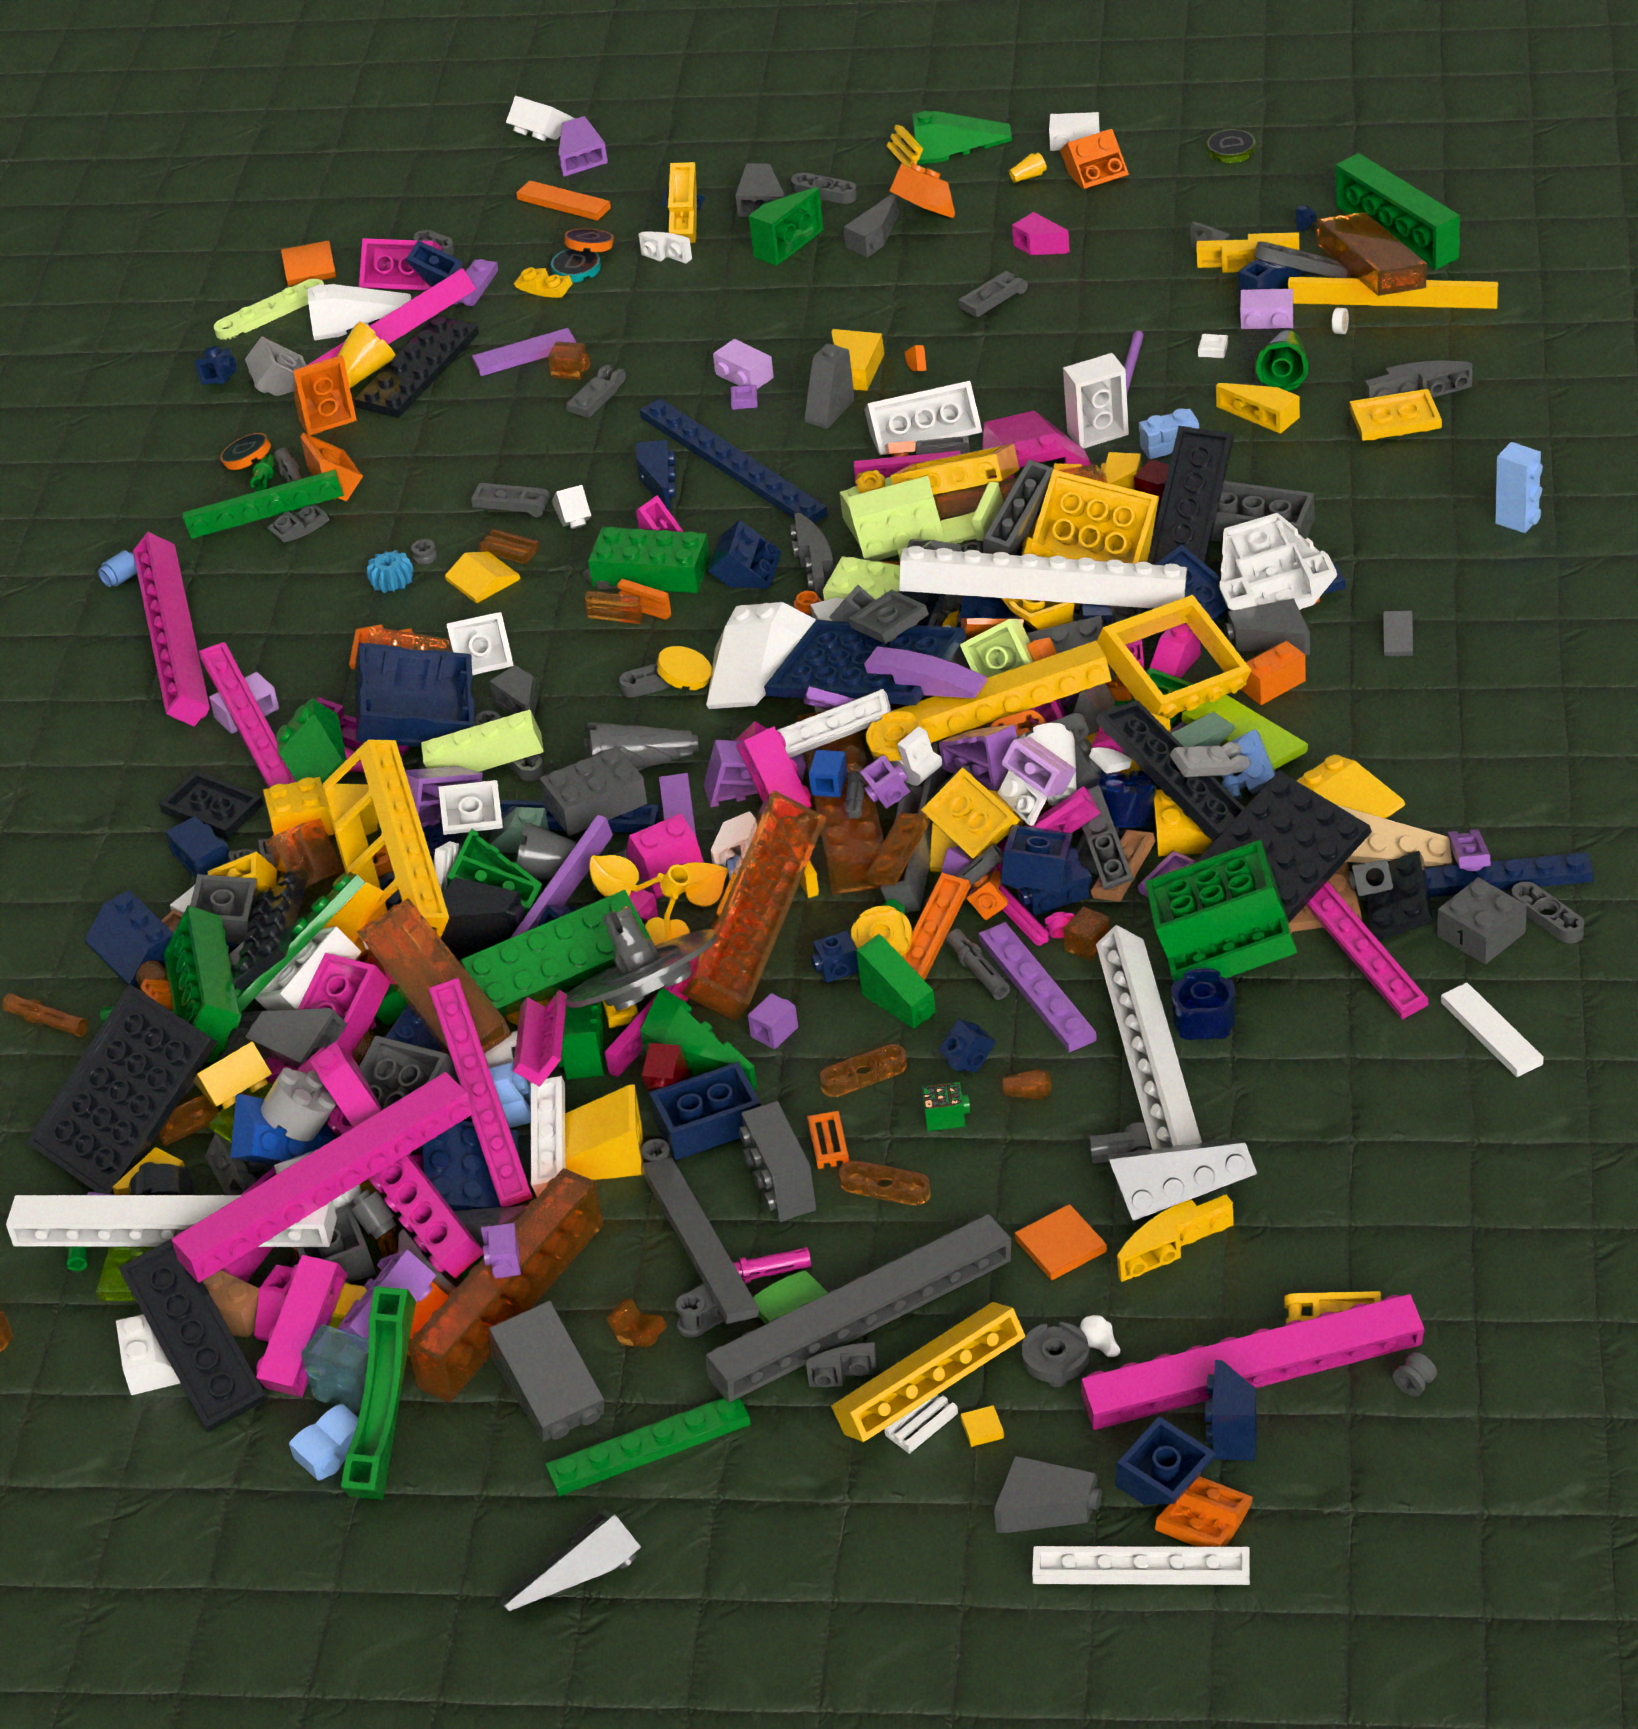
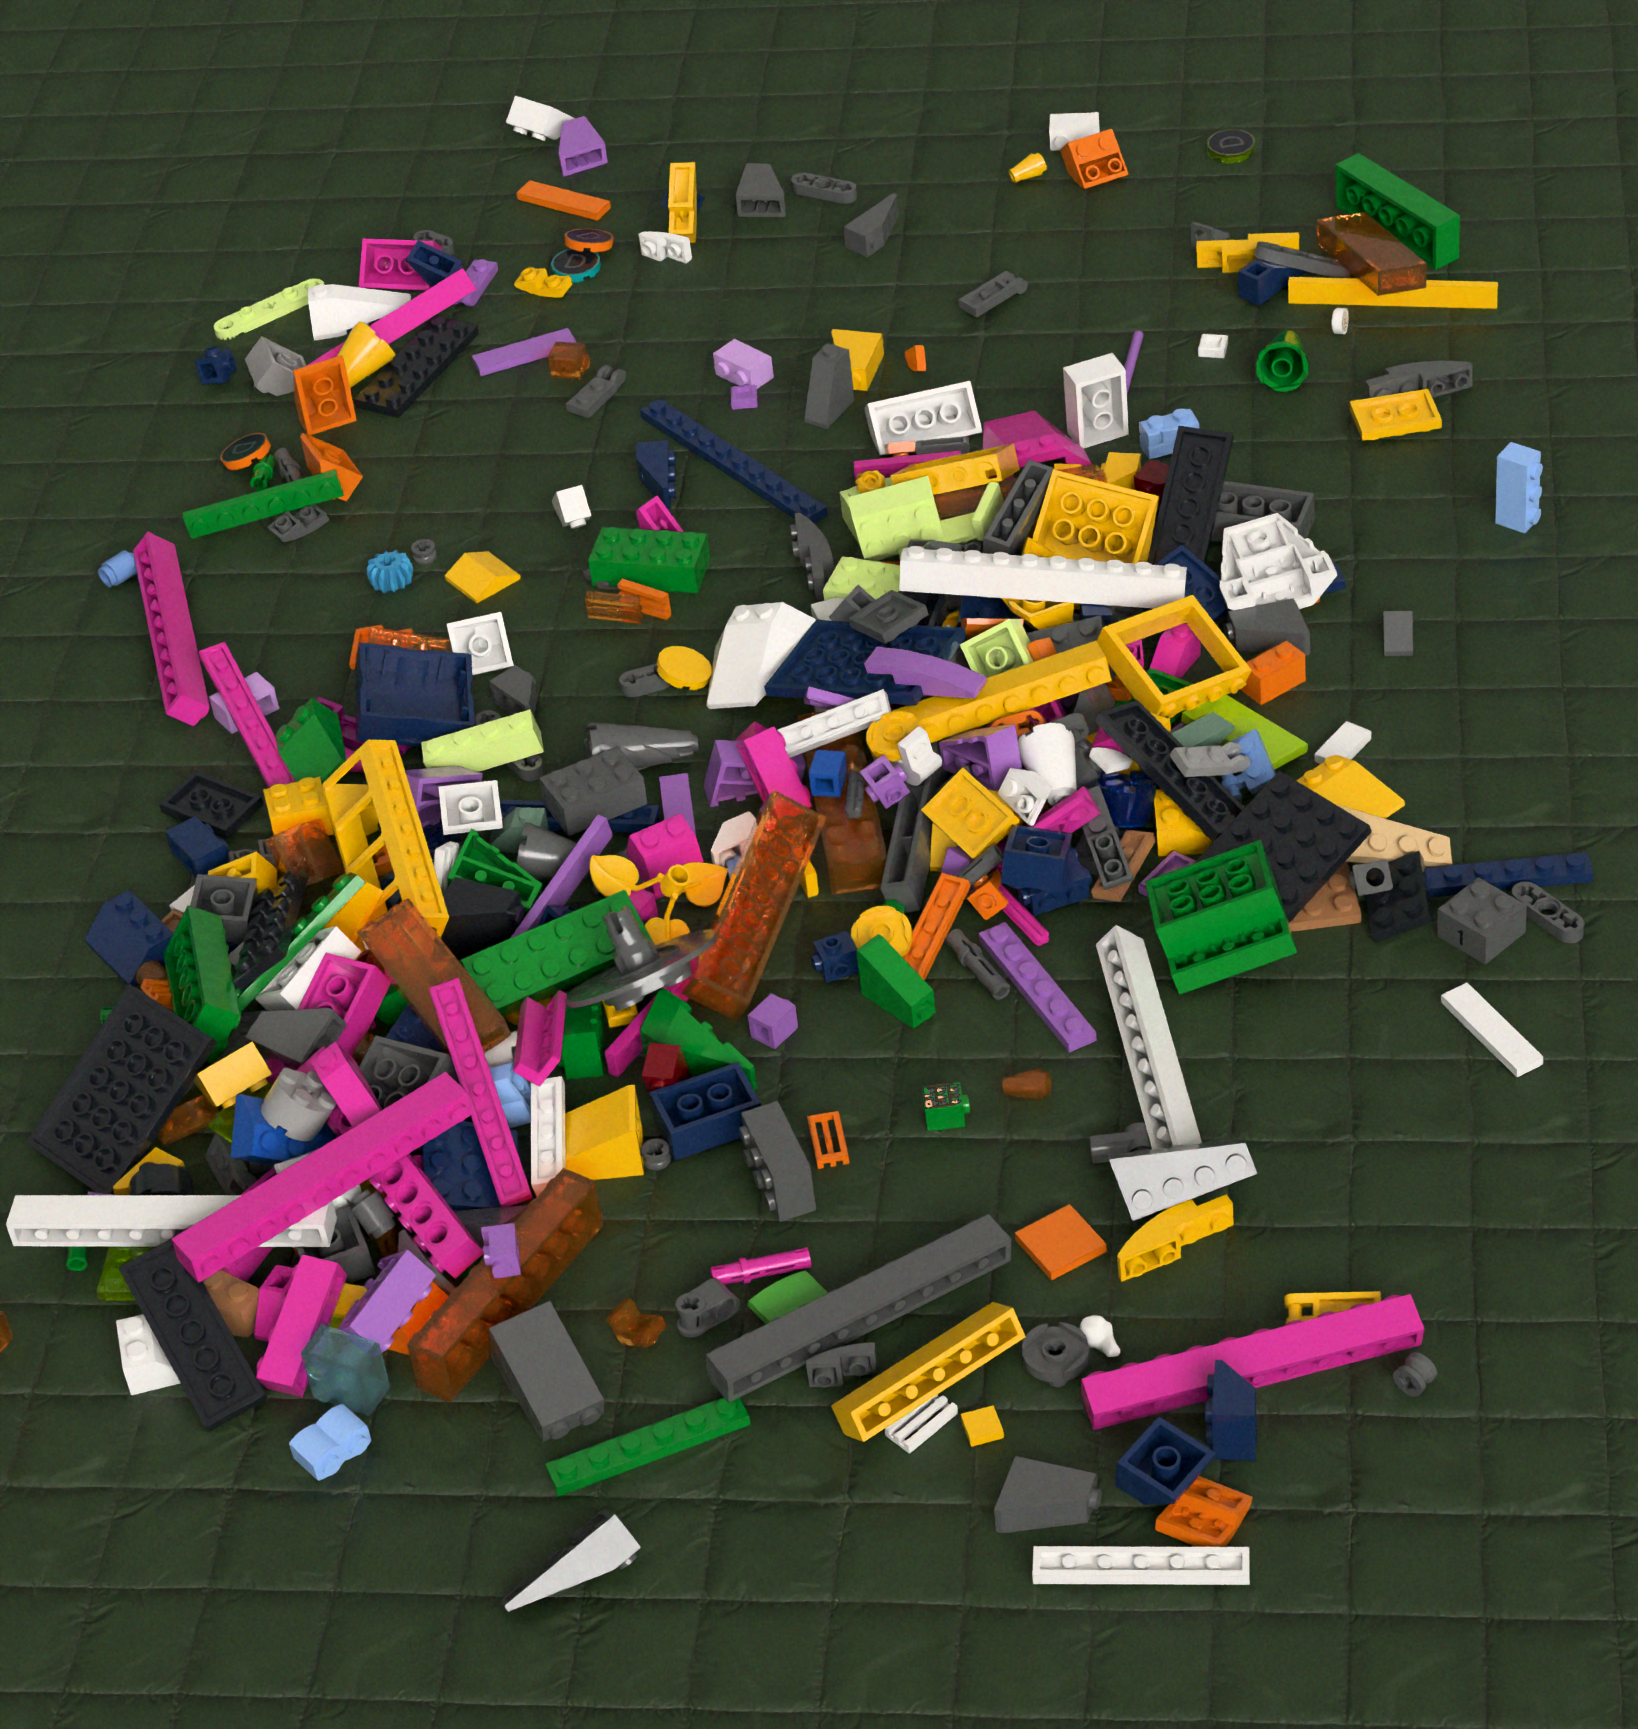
clear orange pin [2,993,88,1037] -> none
orange slope [281,240,336,286] -> none
green arch [341,1286,416,1500] -> none
dark grey plate [471,483,551,517] -> none
clear orange tile [479,529,540,564] -> none
dark grey tile [642,1157,759,1324] -> none
dark blue slope [708,520,781,589] -> none
green slope [749,187,824,266] -> none
orange plate [794,591,821,616] -> none
clear orange beam [820,1044,907,1097] -> none
clear orange beam [839,1161,931,1205] -> none
clear orange plate [865,813,930,885] -> none
yellow tile [887,125,923,167] -> none
orange slope [890,163,955,218] -> none
green wedge [912,111,1012,164] -> none
dark blue brick [938,1019,996,1072] -> none
lavender brick [1002,737,1076,797] -> none
dark pink slope [1012,212,1070,255] -> none
dark pink plate [1045,912,1075,938] -> none
clear orange brick [1063,907,1110,961] -> none
clear blue brick [1171,968,1236,1040] -> none
yellow slope [1216,383,1300,434] -> none
lavender brick [1240,289,1293,329] -> none
dark blue tile [1296,205,1317,232] -> none
dark pink tile [1306,881,1429,1020] -> none
medium lavender plate [1447,829,1491,871] -> none
none -> white tile [1314,721,1371,764]

